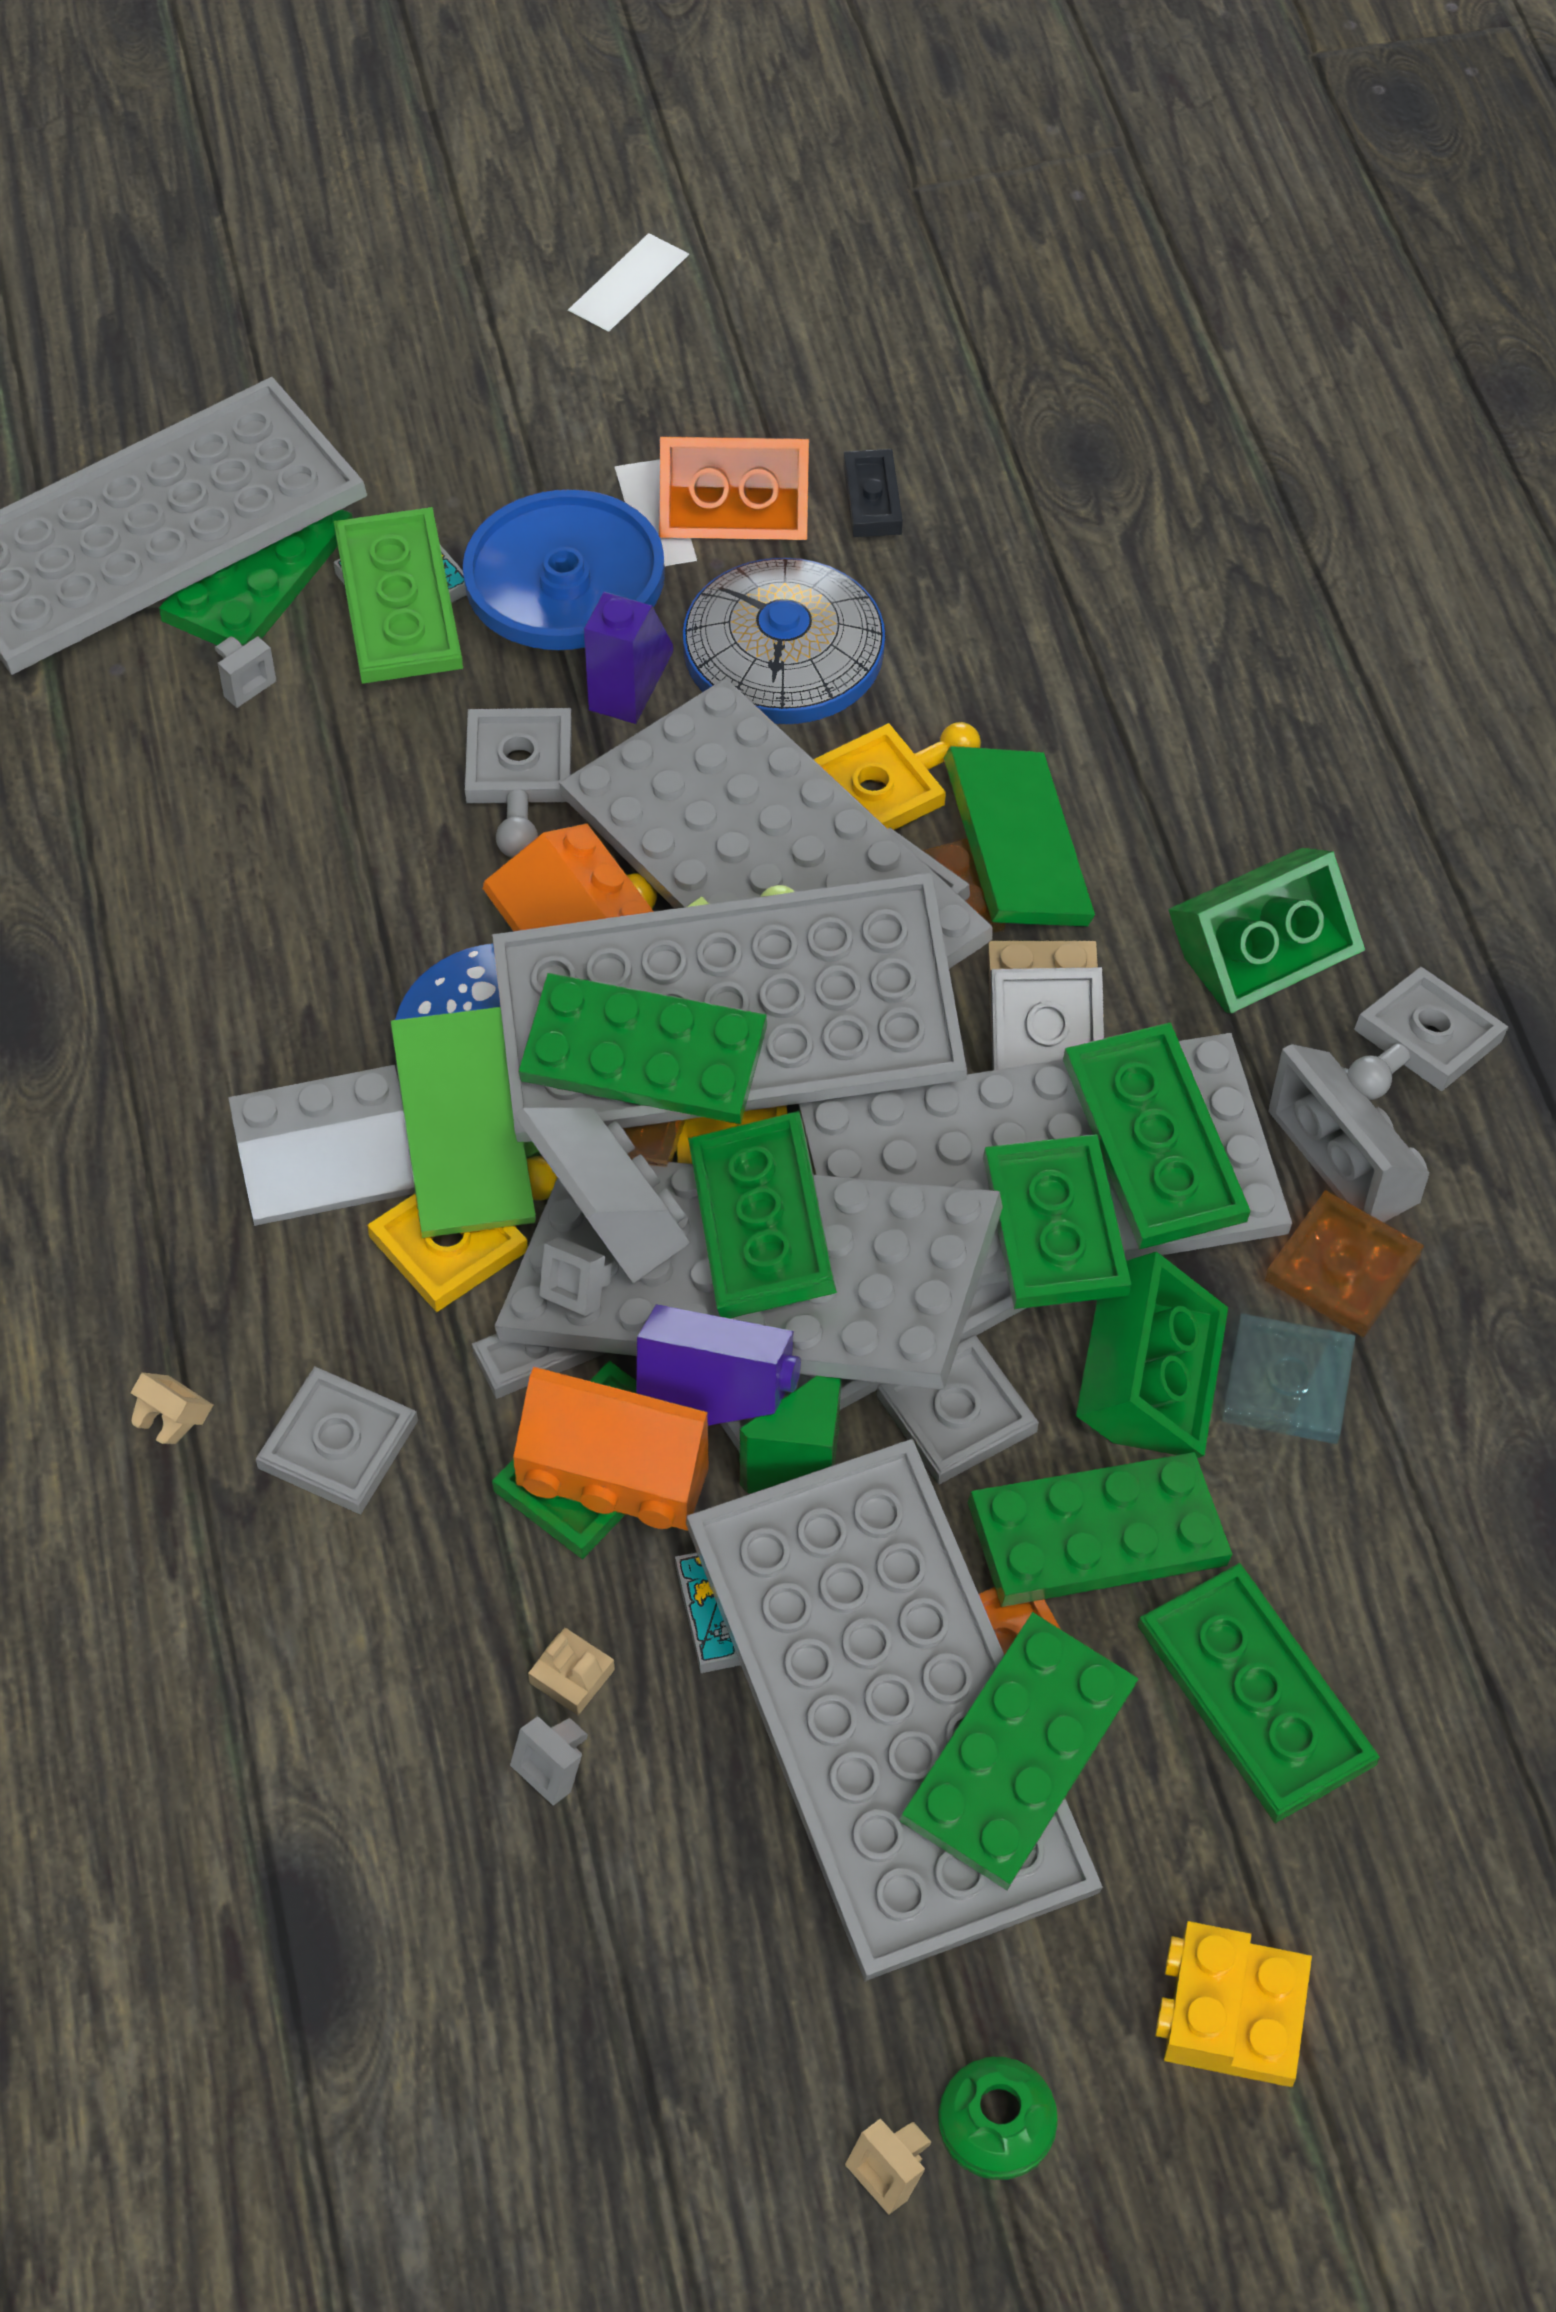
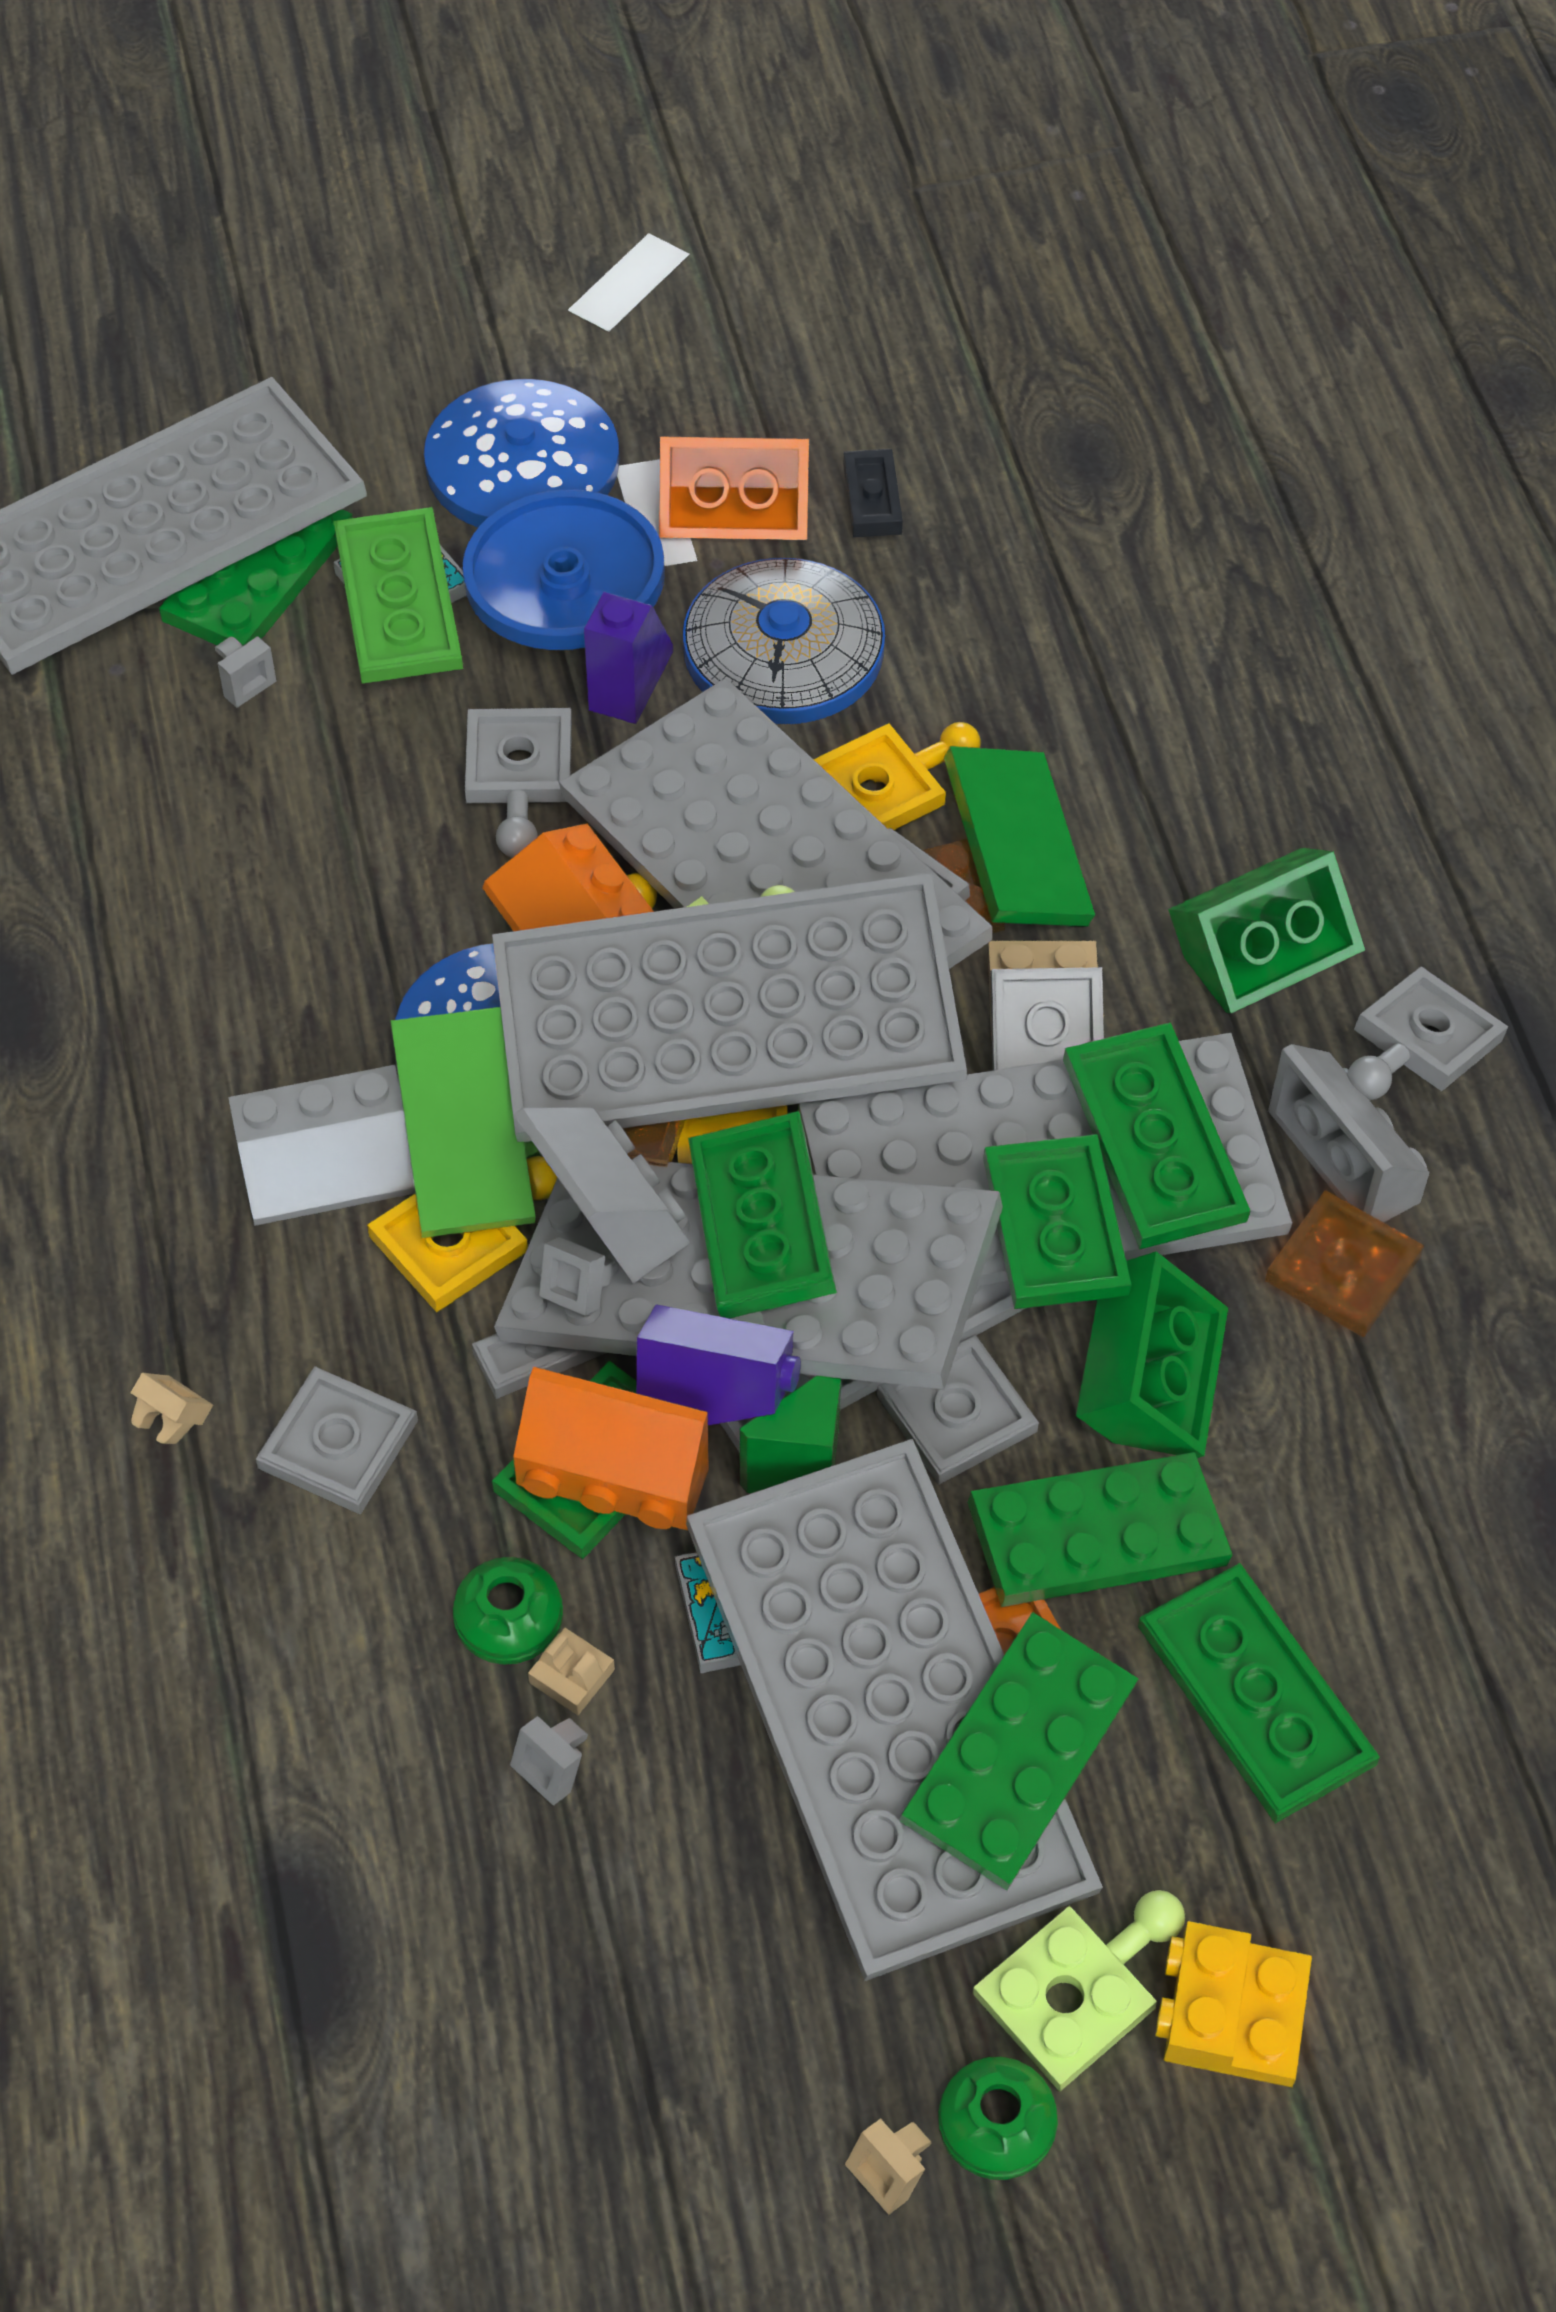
green plate [518,973,768,1124] -> none
clear light blue tile [1222,1313,1355,1444] -> none
none -> blue dish [424,379,619,528]
none -> green piece [453,1557,563,1665]
none -> yellowish green plate [973,1890,1185,2092]

